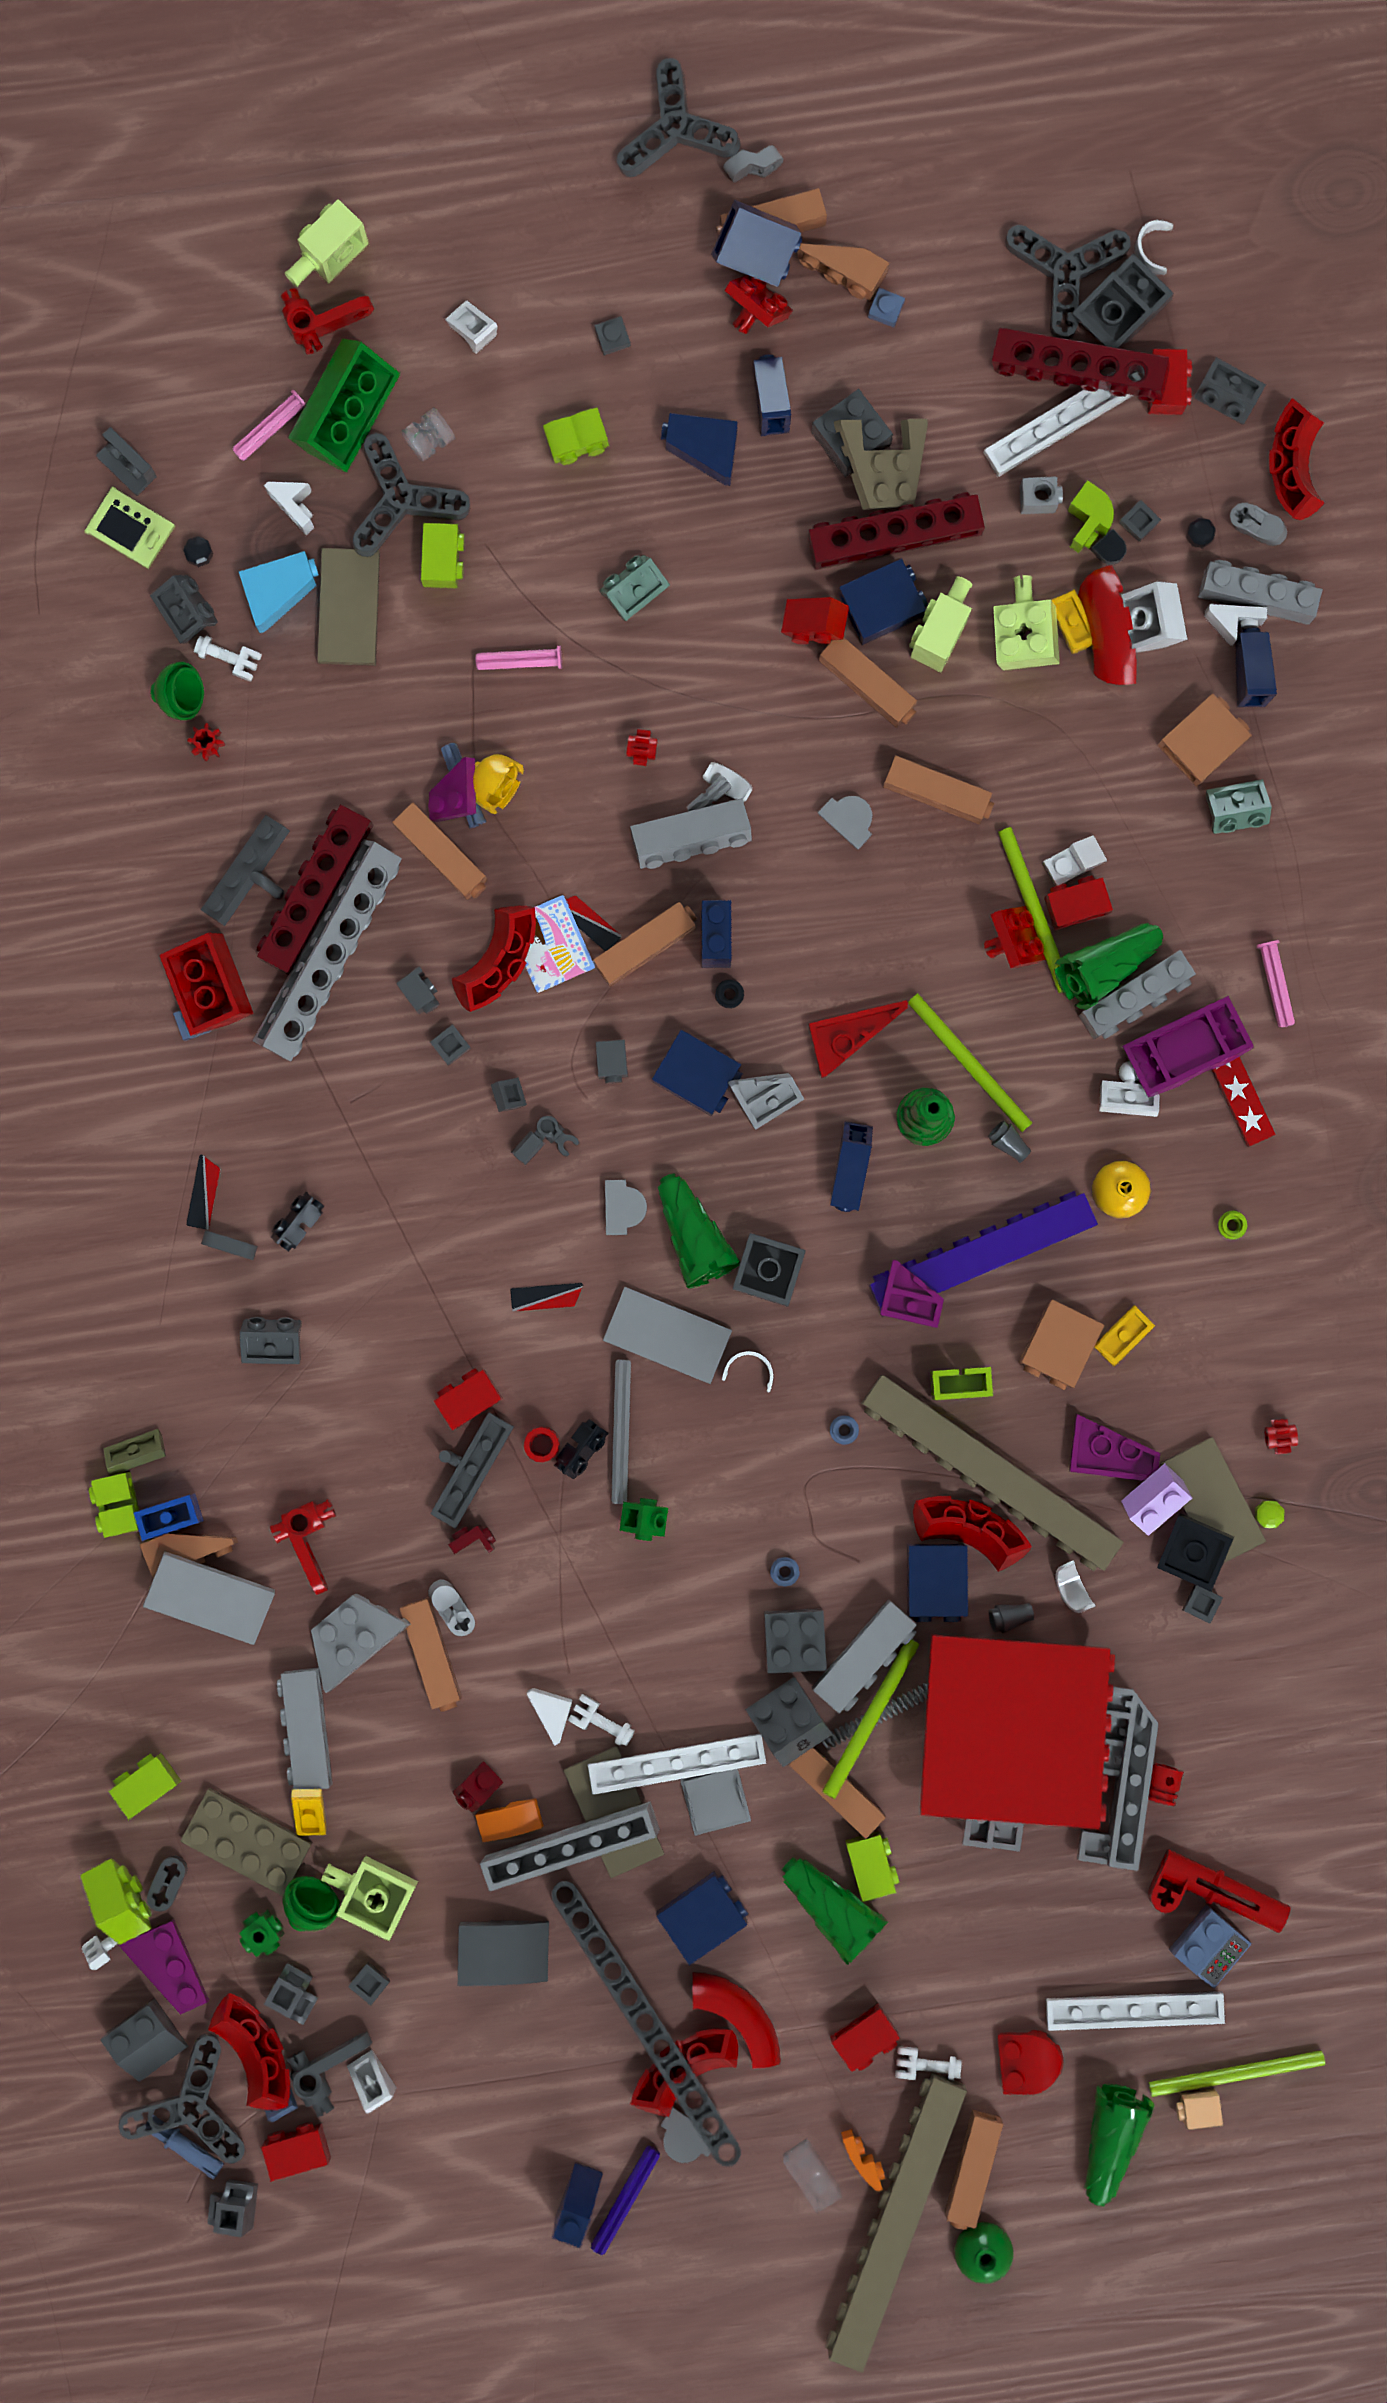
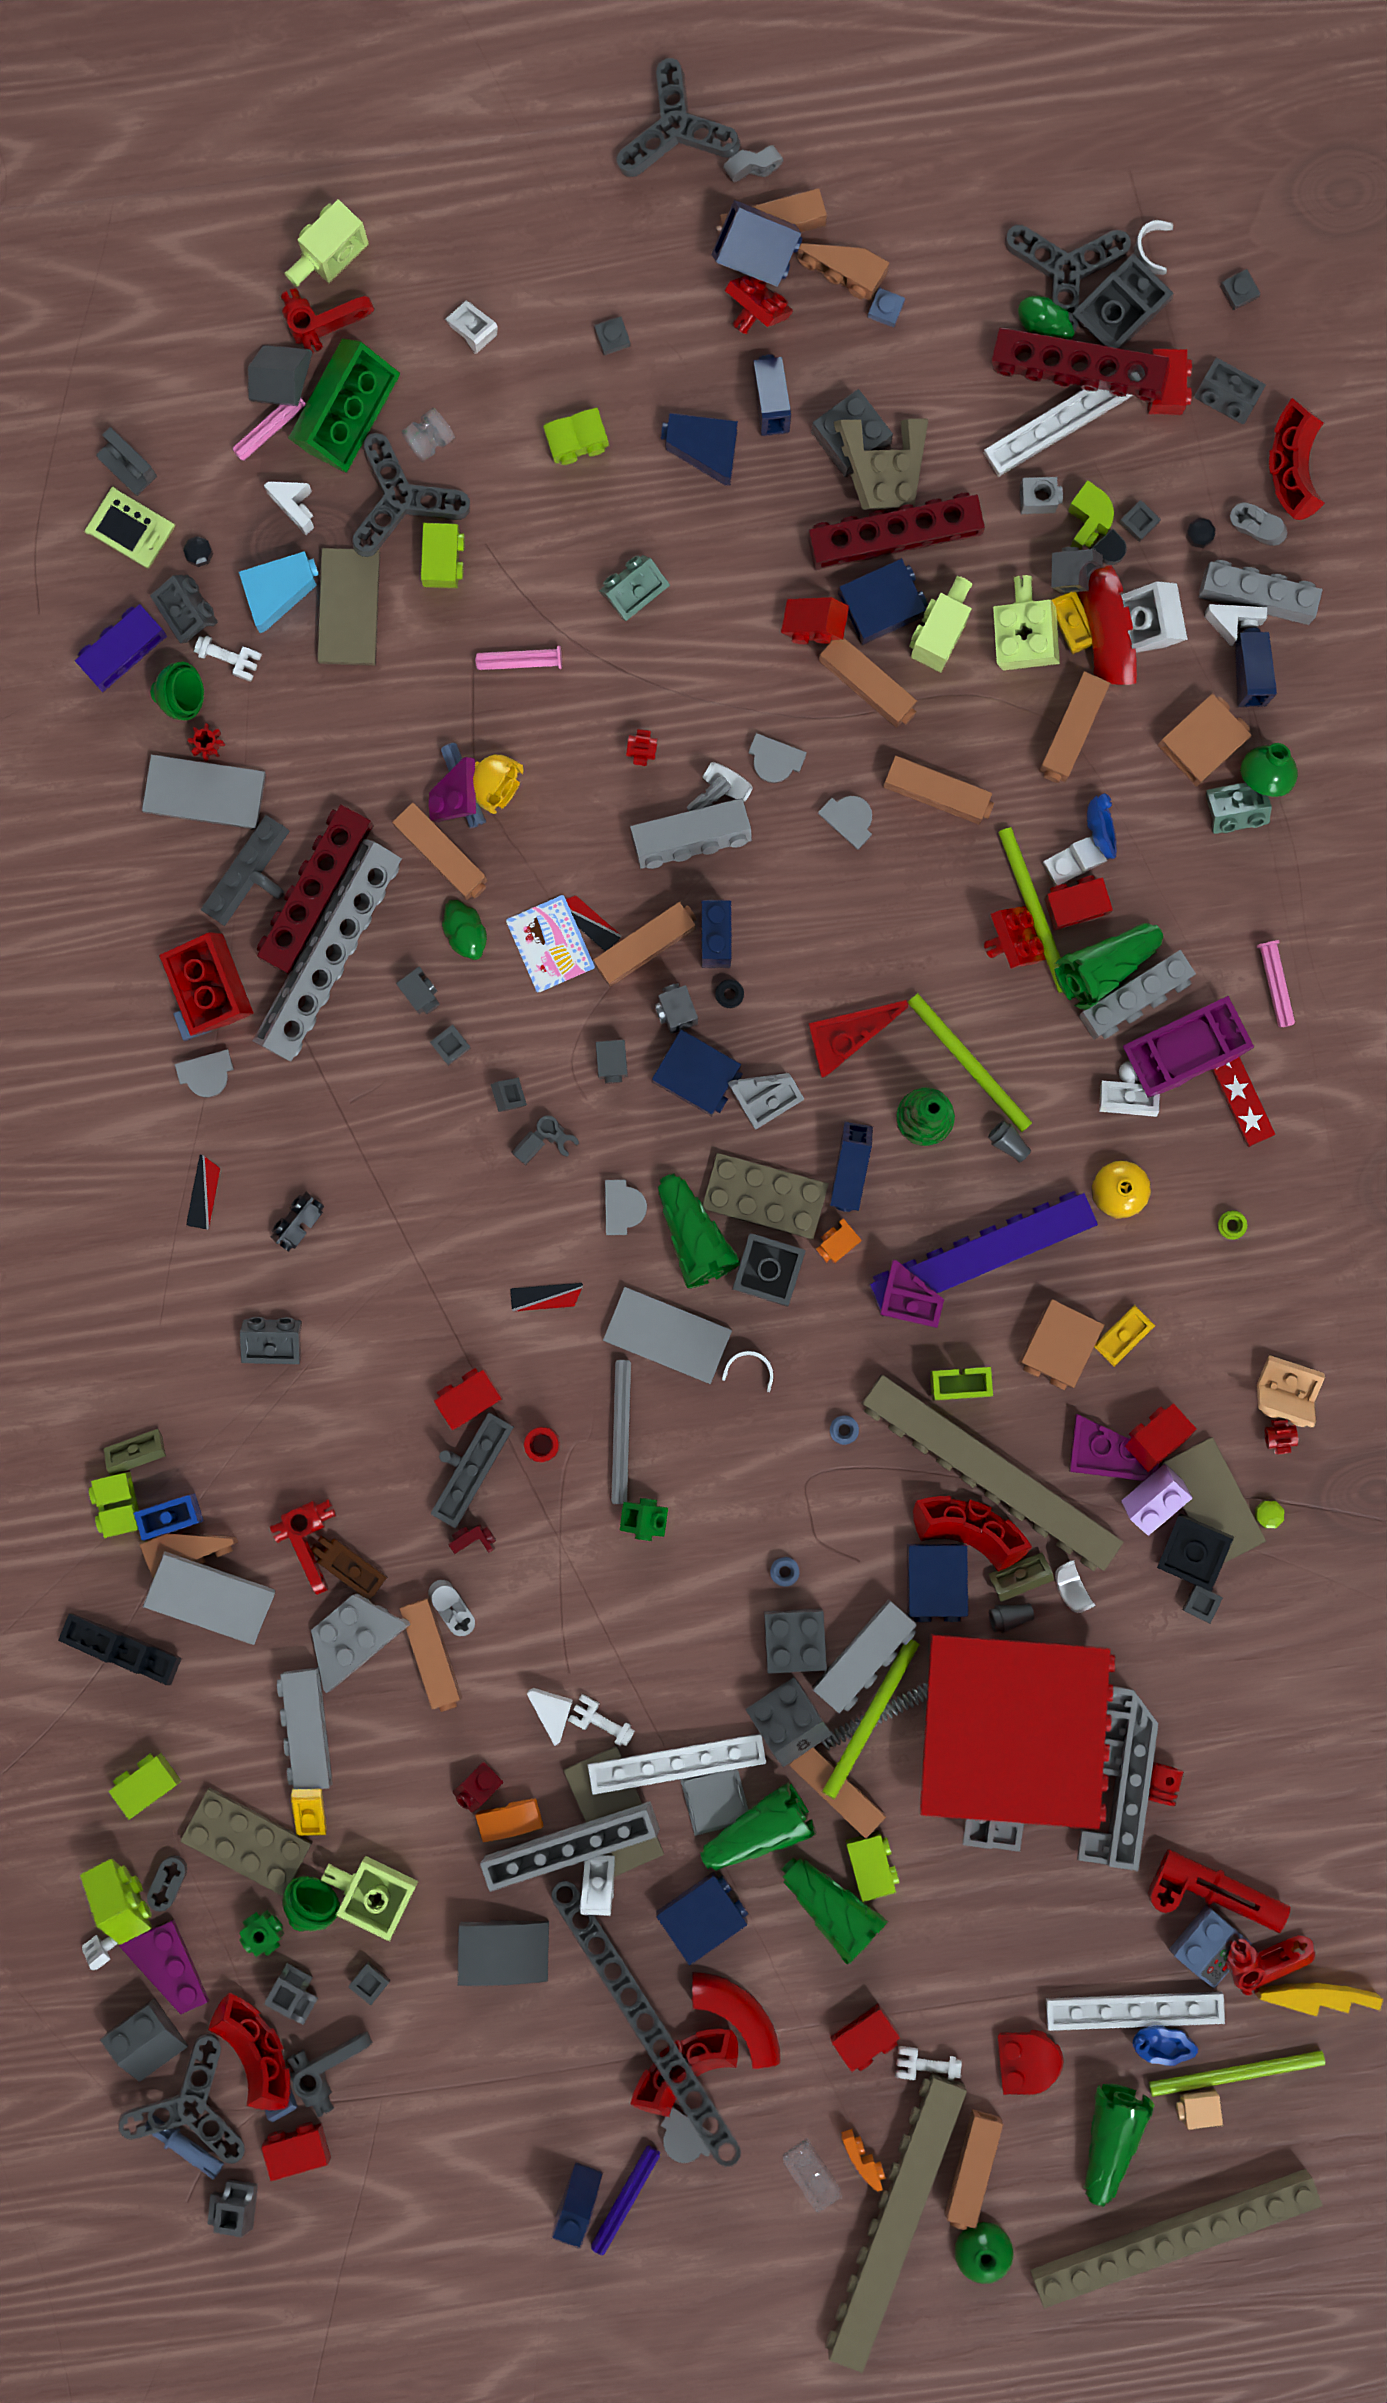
dark grey beam [201,1230,258,1260] -> none
white slope [347,2050,397,2114] -> none
red brick [451,906,536,1012] -> none
black hinge [554,1419,609,1479] -> none
none -> black slope [58,1613,182,1685]
none -> dark purple brick [75,604,167,692]
none -> light grey tile [142,755,266,830]
none -> light grey piece [175,1049,234,1098]
none -> dark grey slope [248,345,313,406]
none -> reddish brown hinge [310,1535,388,1601]
none -> green arm [442,900,487,960]
none -> white slope [581,1855,615,1916]
none -> flat silver brick [655,983,698,1034]
none -> green cone [700,1782,816,1871]
none -> dark tan plate [703,1153,829,1240]
none -> light grey piece [748,733,807,783]
none -> orange brick [815,1218,862,1264]
none -> olive plate [989,1552,1055,1602]
none -> green arm [1018,296,1075,340]
none -> dark tan brick [1030,2169,1323,2309]
none -> nougat brick [1039,671,1110,783]
none -> flat silver brick [1051,547,1103,593]
none -> blue arm [1087,793,1117,859]
none -> red brick [1125,1403,1197,1472]
none -> blue arm [1133,2025,1198,2066]
none -> dark grey plate [1220,269,1261,310]
none -> red piece [1226,1936,1316,1996]
none -> green piece [1240,743,1298,797]
none -> yellow slope [1255,1983,1383,2017]
none -> light nougat bracket [1257,1355,1325,1427]

